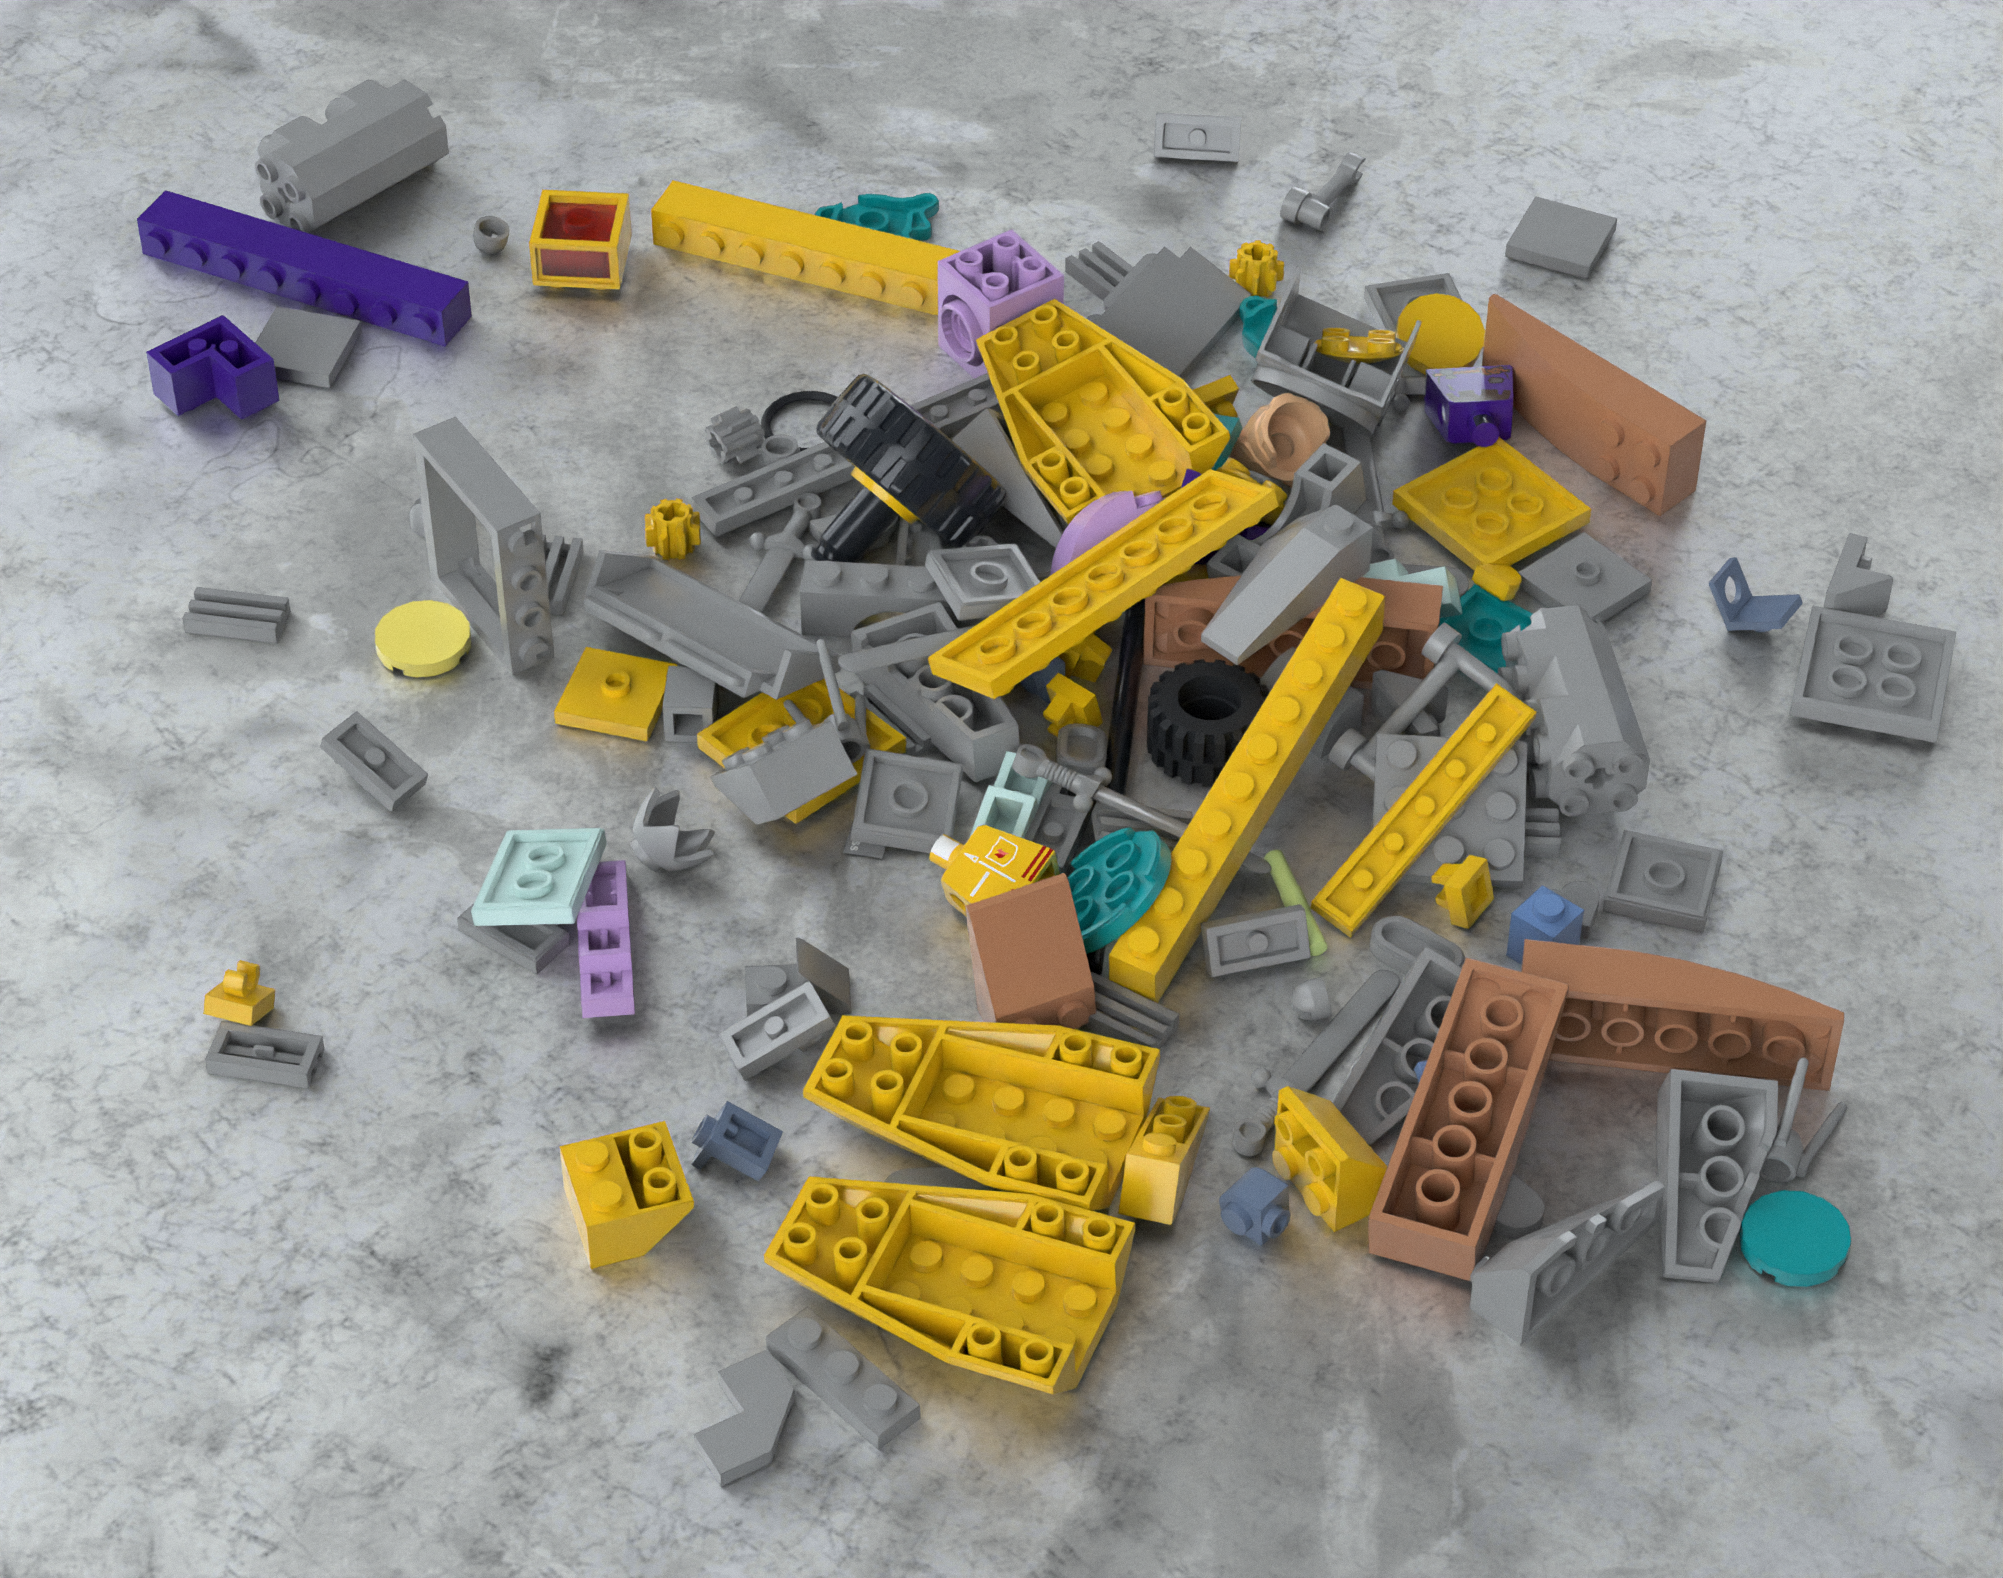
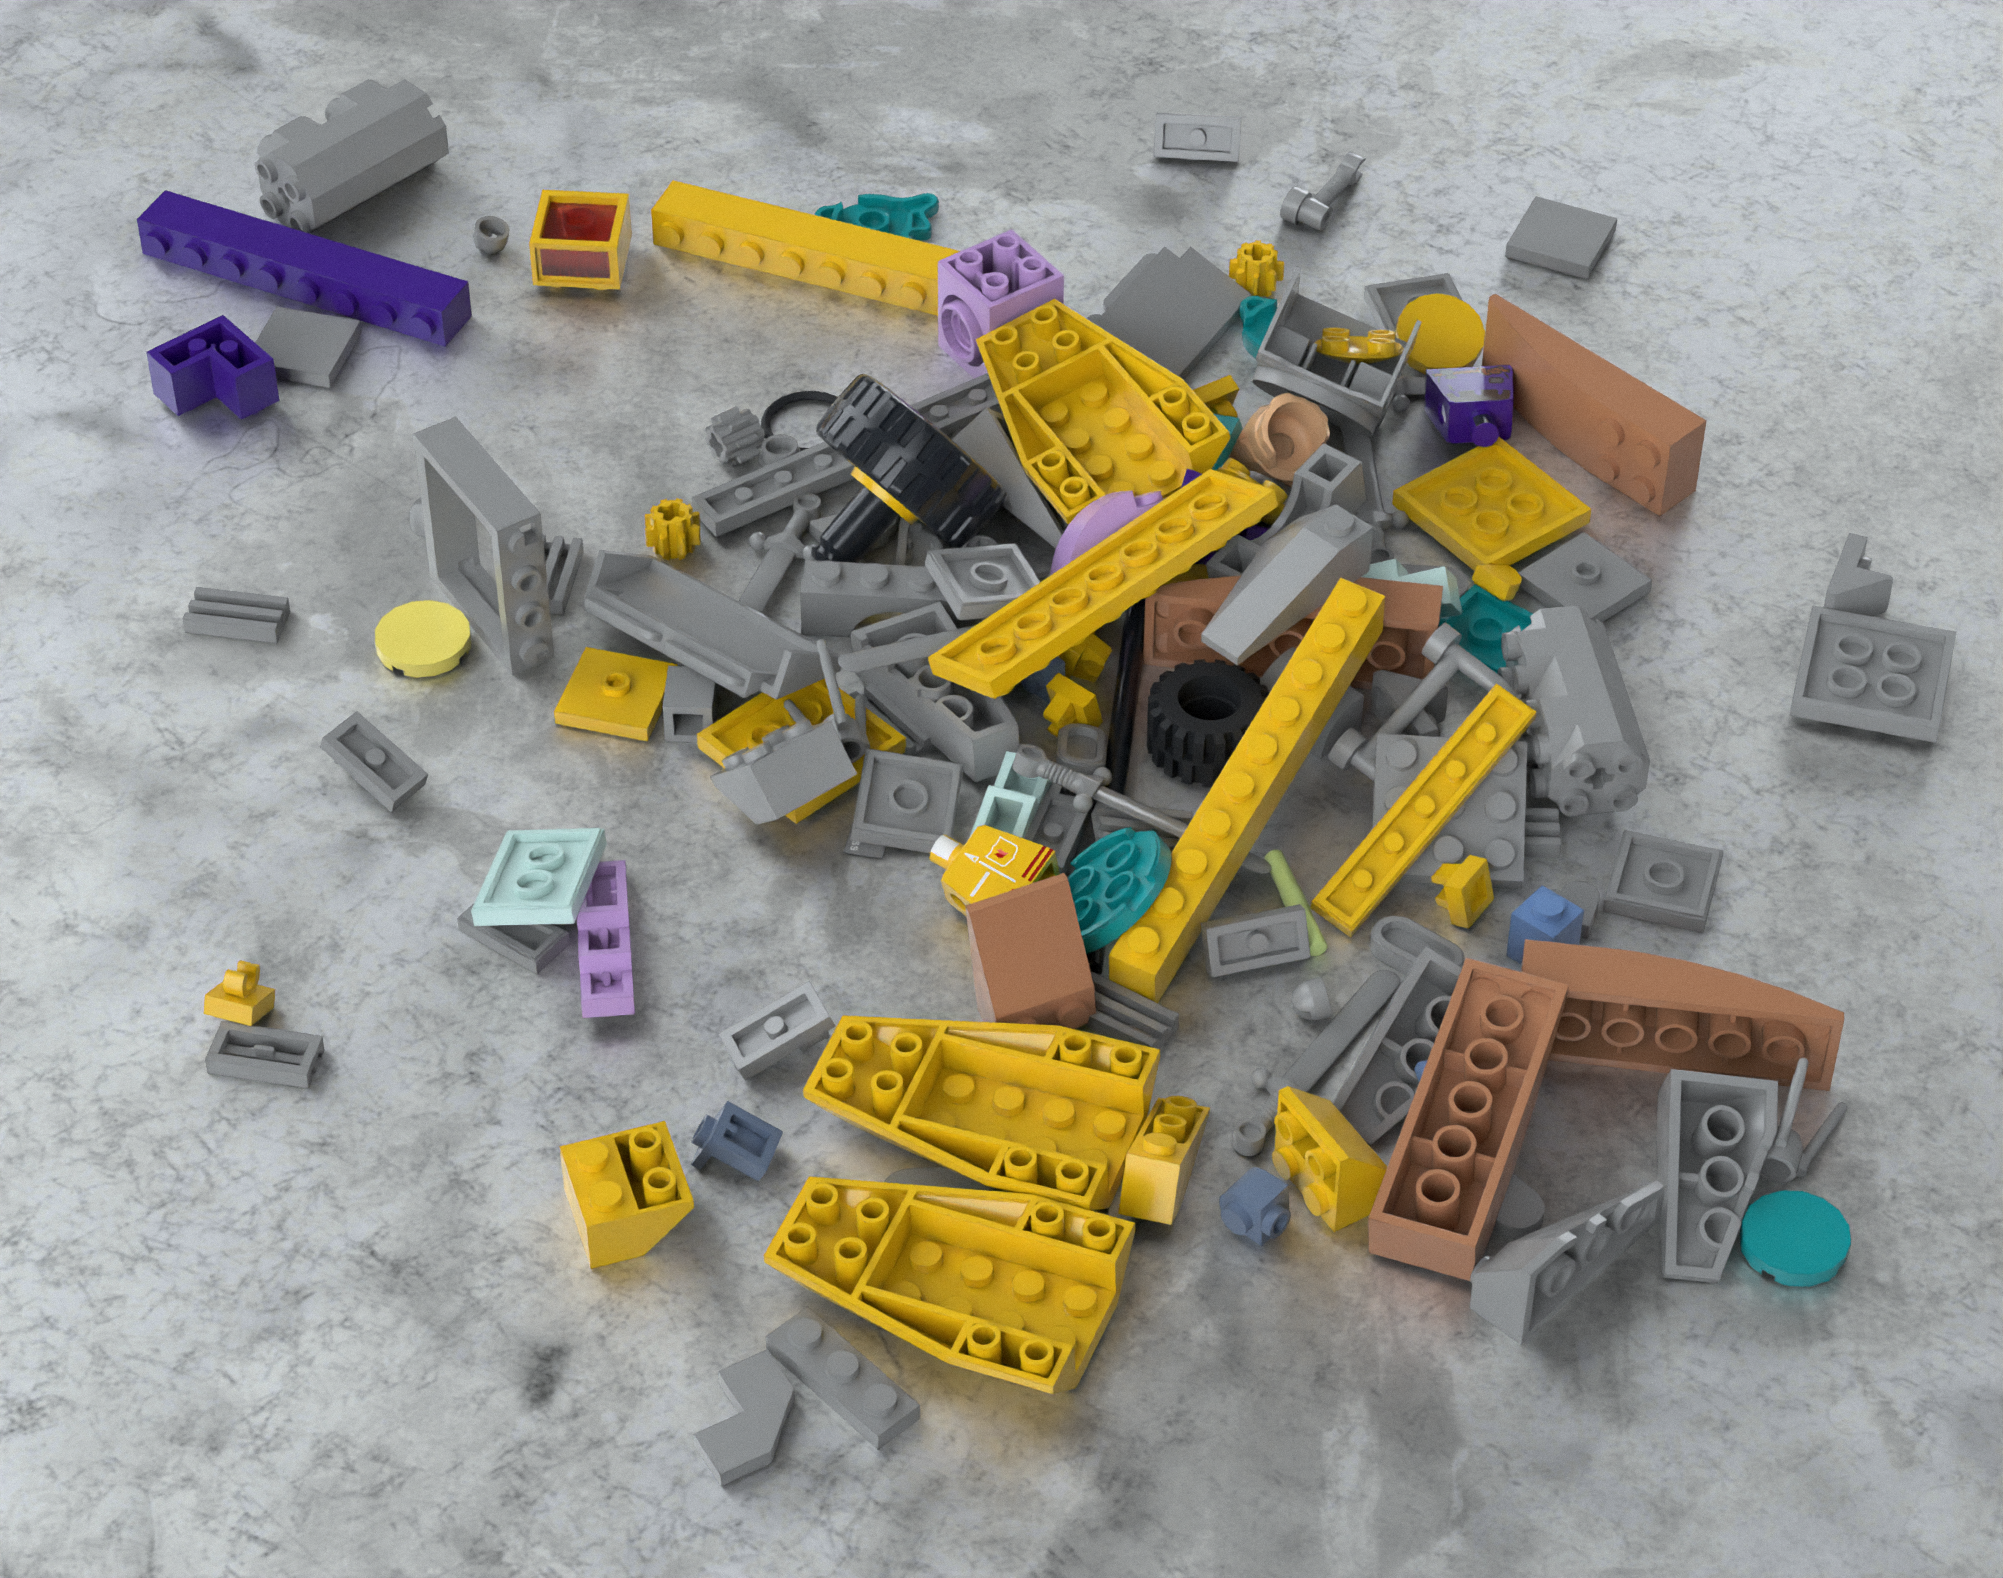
light grey piece [631,787,715,872] -> none
light grey slope [745,938,851,1017] -> none
light grey tile [1065,241,1133,301] -> none
sand blue bracket [1709,557,1803,632] -> none

